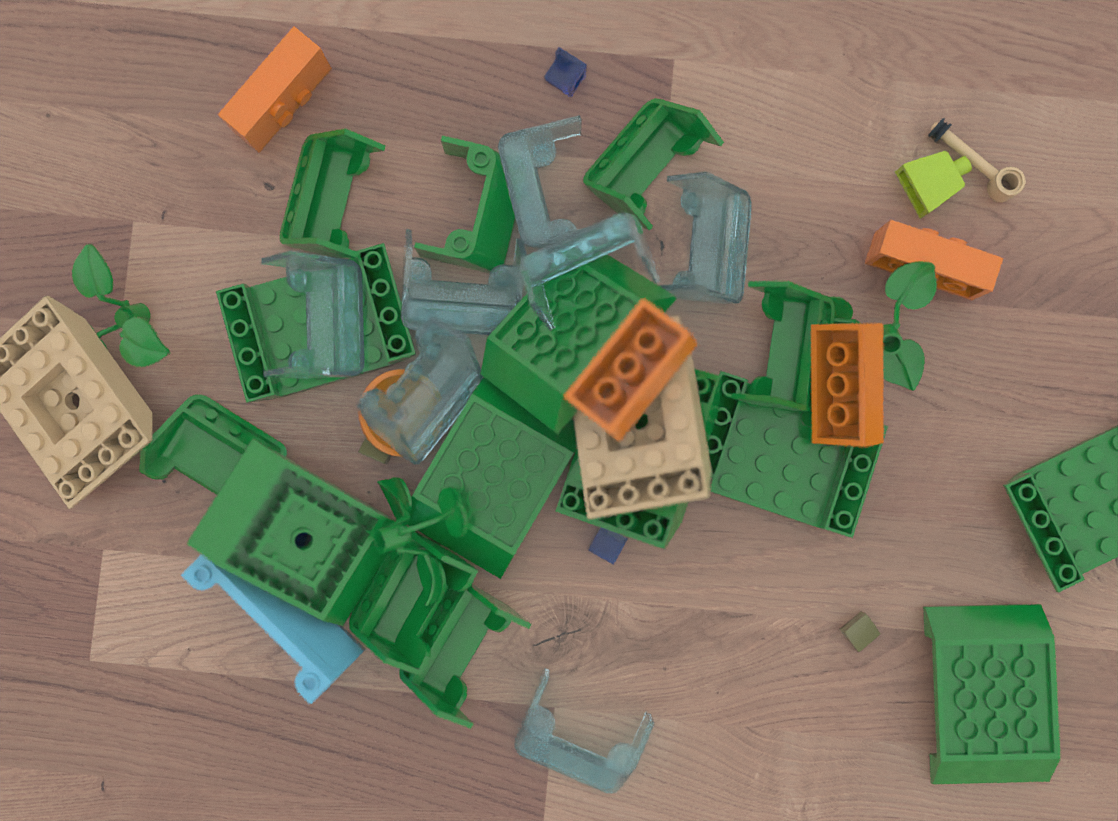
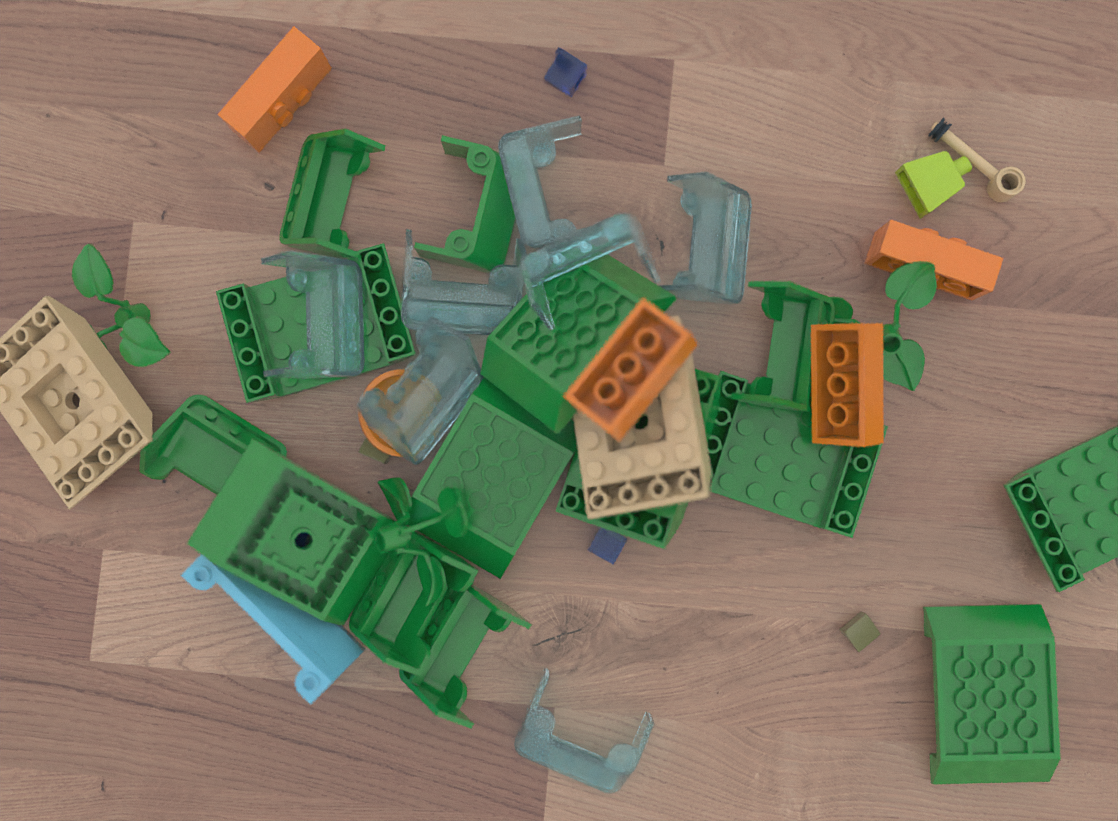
green windscreen [583,98,724,231] -> none

